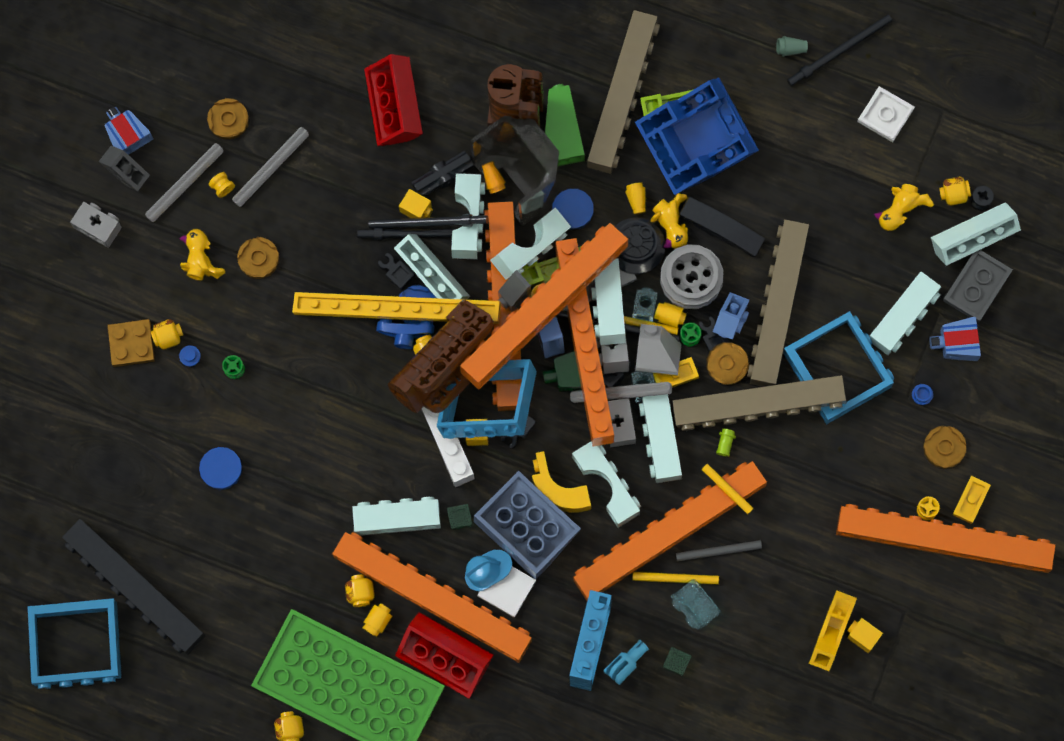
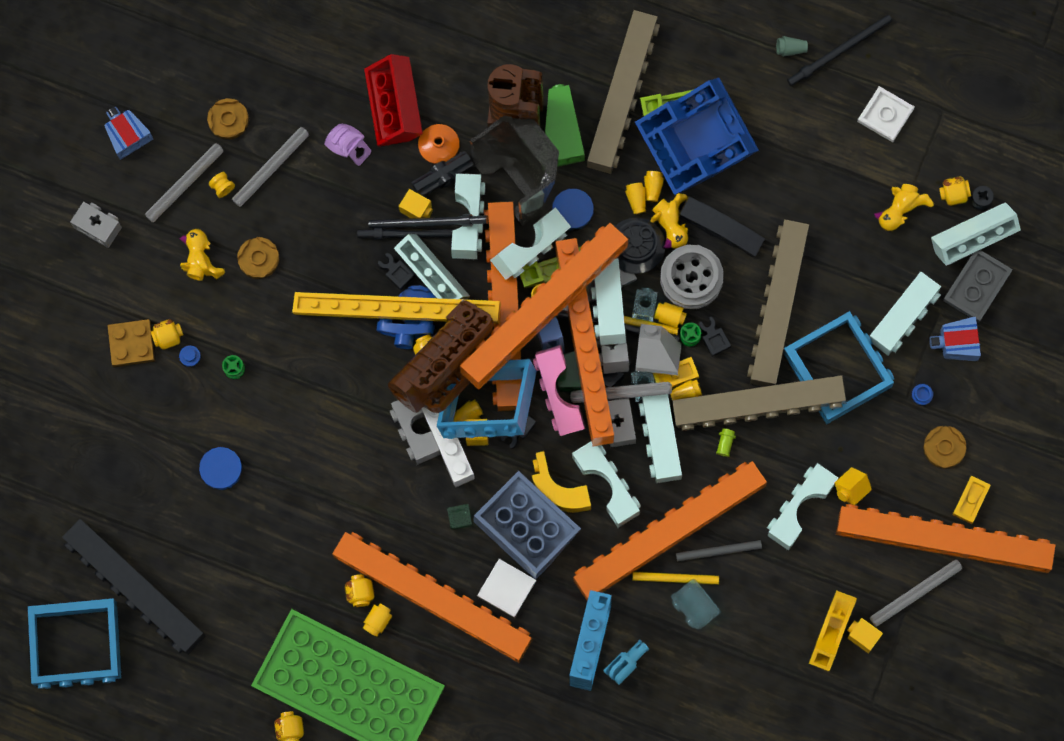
dark grey brick [99,146,150,191] -> none
light aqua brick [352,497,441,535] -> none
red slope [395,612,493,699] -> none
dark azure piece [465,550,512,591] -> none
light orange cone [482,161,506,194] -> none
dark grey slope [498,270,532,312] -> none
clear green plate [663,647,691,677] -> none
yellow bar [702,464,754,514] -> none
pearl gold tile [706,342,749,384] -> none
medium blue brick [713,292,749,340] -> none
yellow wheel [917,497,940,521] -> none
none -> lavender piece [325,123,371,166]
none -> light grey arch [390,400,441,465]
none -> orange dish [418,124,460,164]
none -> yellow cone [453,400,483,422]
none -> bright pink arch [533,345,585,436]
none -> yellow cone [644,171,665,202]
none -> yellow cone [670,379,702,401]
none -> light aqua arch [767,463,838,550]
none -> yellow brick [834,467,872,505]
none -> light grey axle [870,560,962,627]

